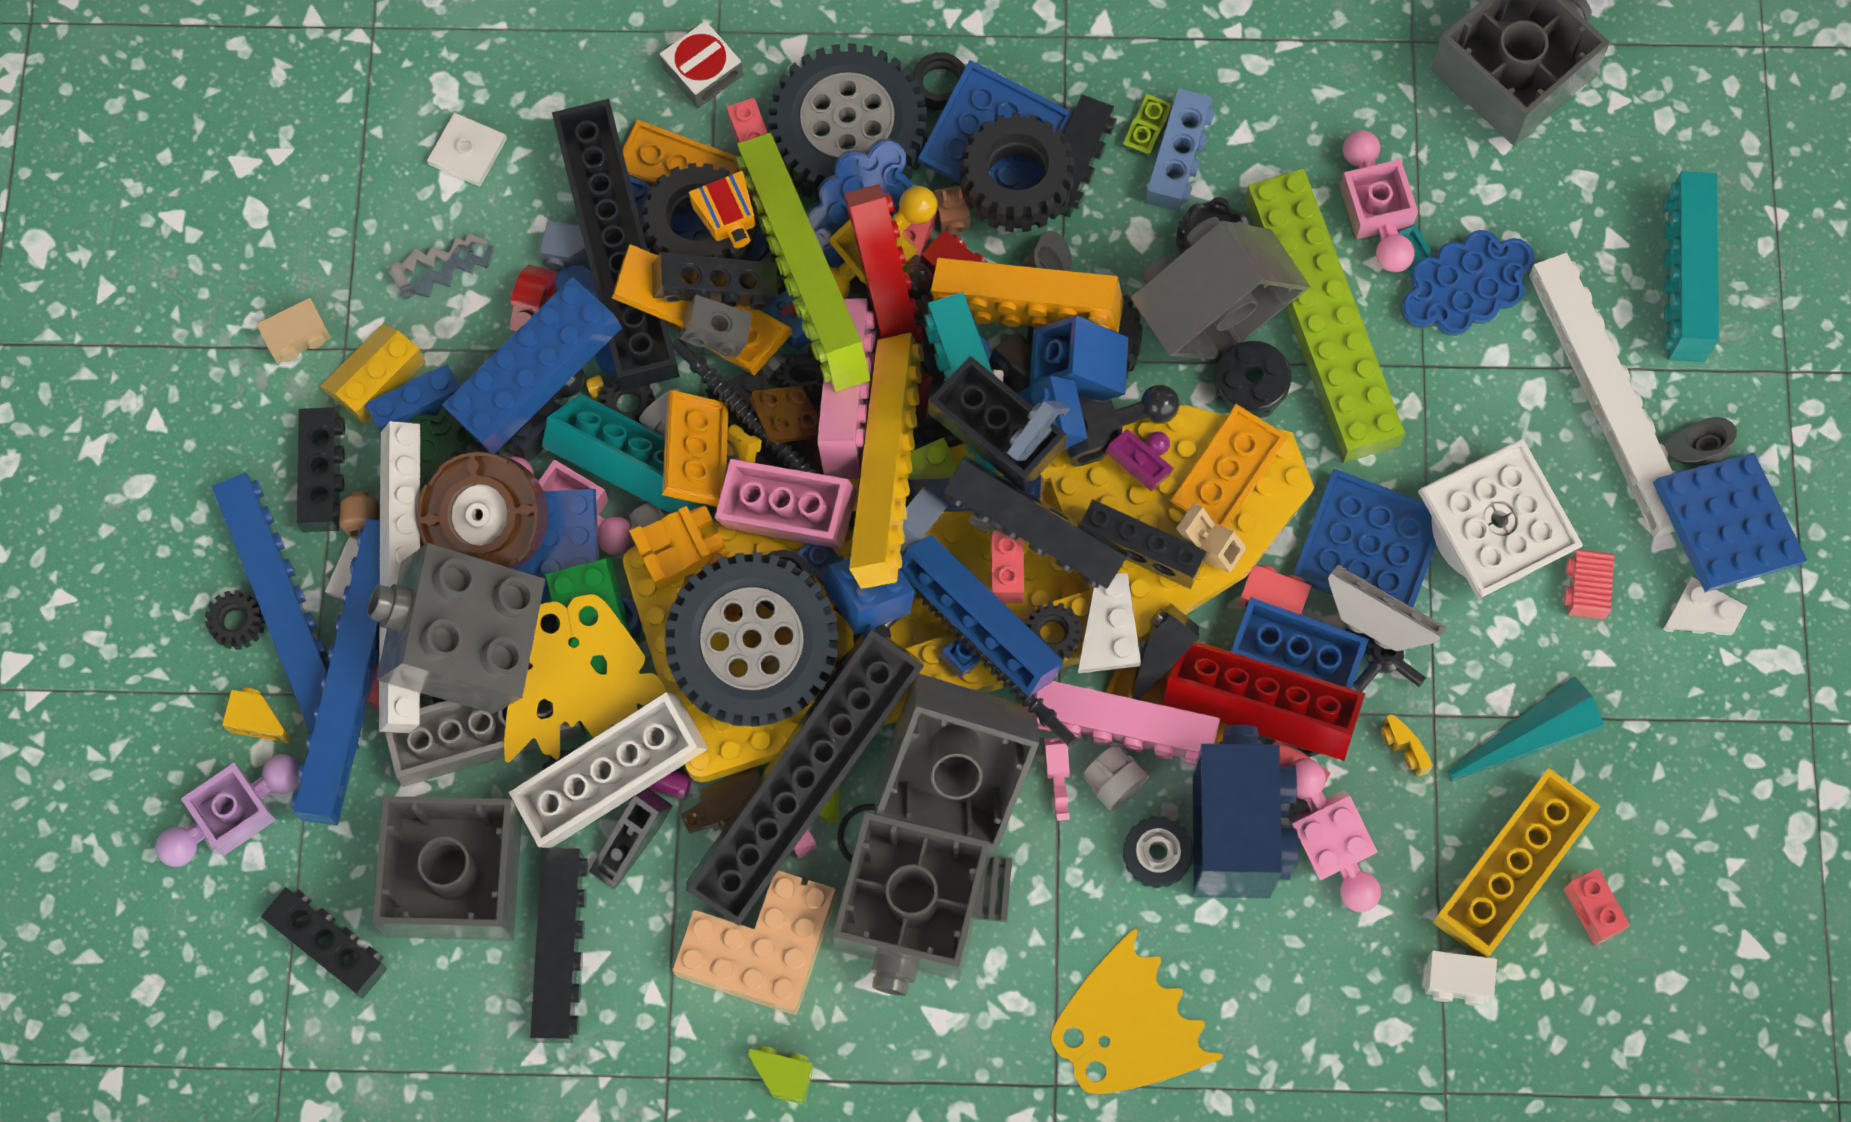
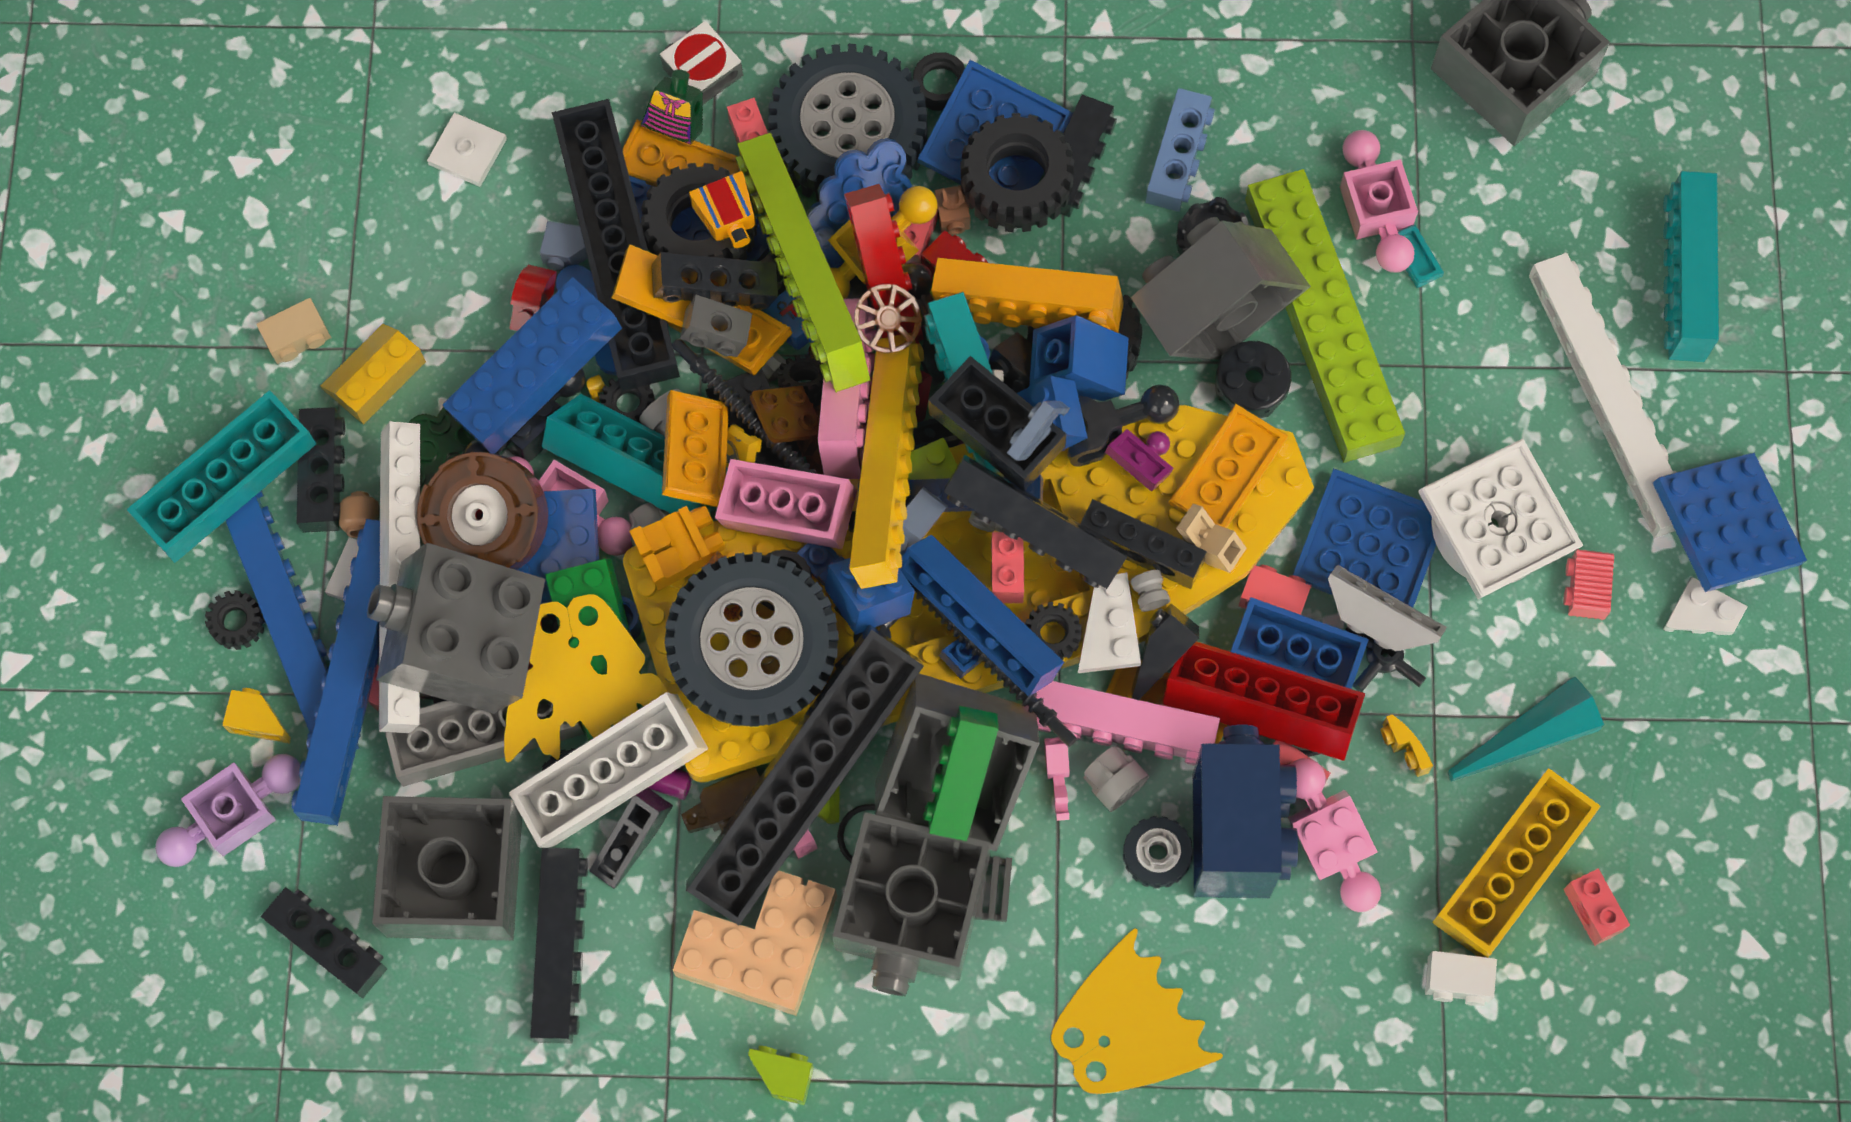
blue brick [366,364,460,433] -> none
piece [389,233,494,300] -> none
dark grey piece [1023,230,1072,271] -> none
lime slope [1123,94,1173,156] -> none
blue plate [1401,230,1534,336] -> none
dark grey piece [1666,417,1737,465] -> none
none -> teal brick [126,390,316,563]
none -> dark green torso [640,70,703,145]
none -> wheel [854,284,922,353]
none -> green brick [924,705,999,841]
none -> light grey wheel [1131,570,1170,611]

